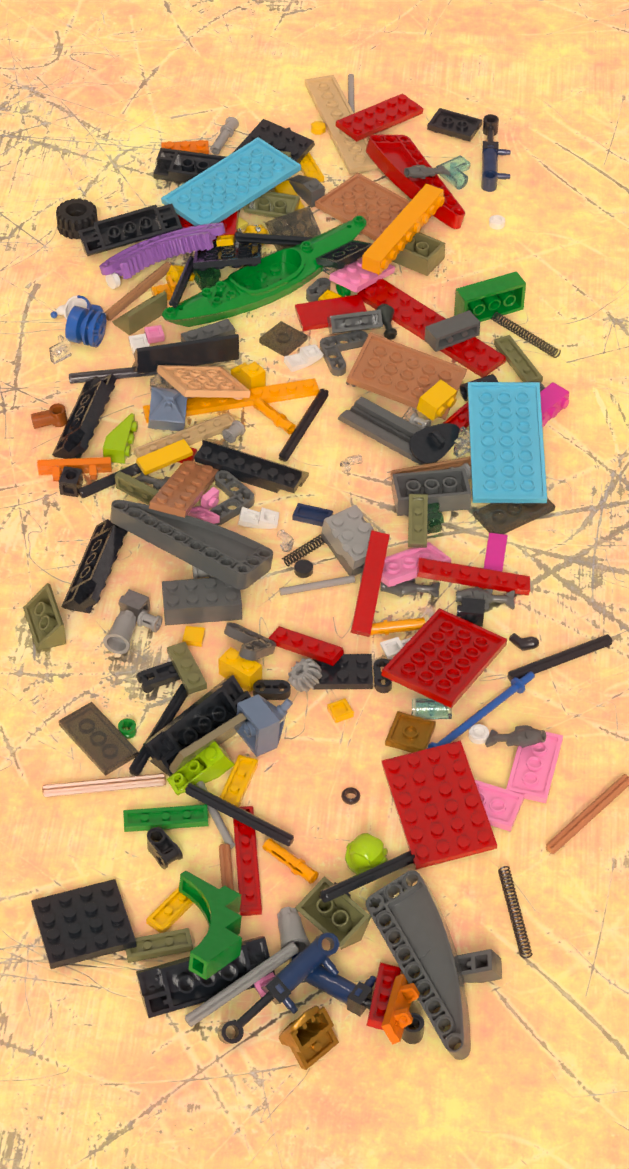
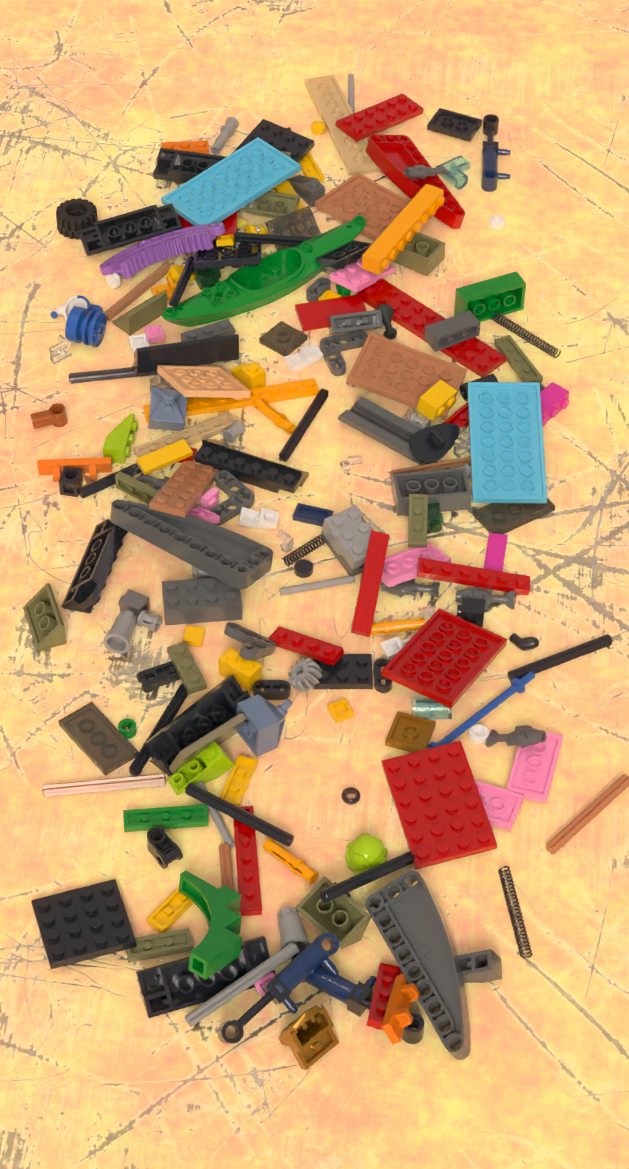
black slope [52,374,117,459] -> none

